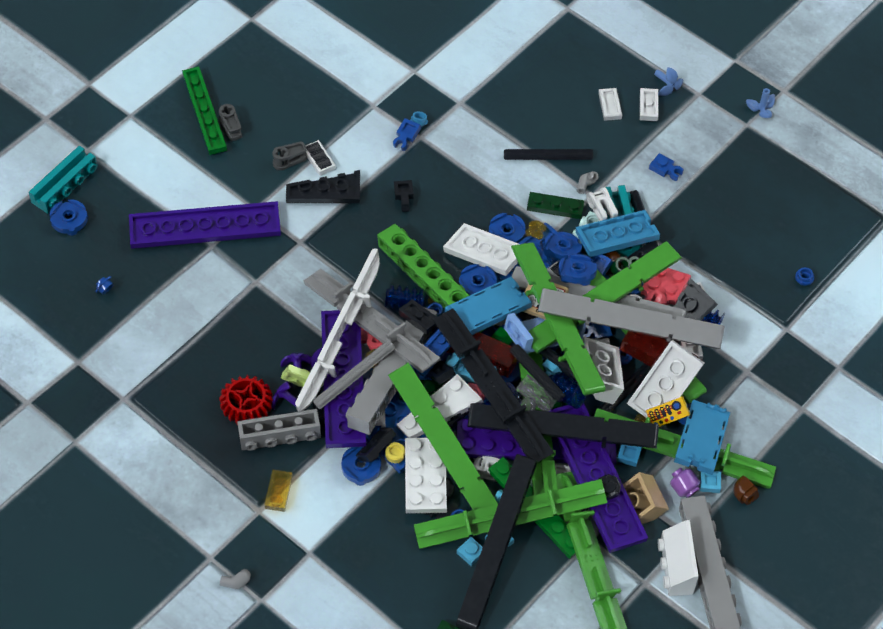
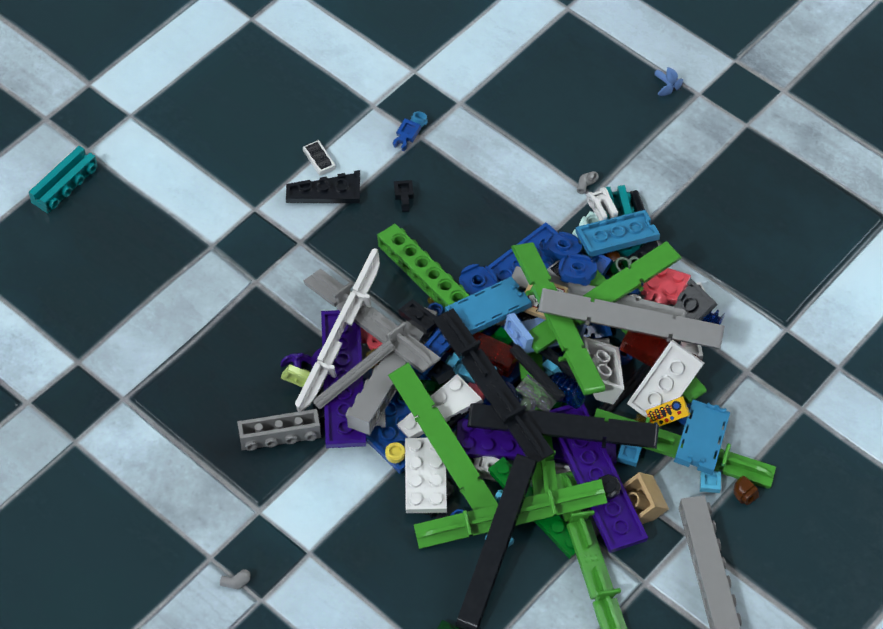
blue plate [50,200,88,236] -> none
blue plate [95,276,114,295] -> none
dark purple plate [129,201,281,249] -> none
green plate [182,66,227,155] -> none
dark grey piece [219,104,242,141] -> none
red gear [219,374,273,425] -> none
clear yellow plate [265,470,293,512] -> none
dark grey piece [272,141,307,170] -> none
dark purple plant [272,381,297,410] -> none
blue plate [341,447,381,486] -> none
black plate [356,428,396,462] -> none
clear blue piece [385,284,425,309] -> none
white plate [443,223,518,276] -> none
medium azure plate [457,537,483,566] -> none
blue plate [488,213,525,243] -> none
black axle [504,149,593,160] -> none
clear yellow plate [525,220,546,240] -> none
dark green plate [527,192,584,219] -> none
white tile [598,88,622,121] -> none
white plate [640,88,658,121] -> none
blue plate [649,153,684,181] -> none
white slope [658,520,698,596] -> none
medium lavender head [670,468,700,498] -> none
medium blue plant [746,88,775,118] -> none
blue plate [795,267,814,286] -> none

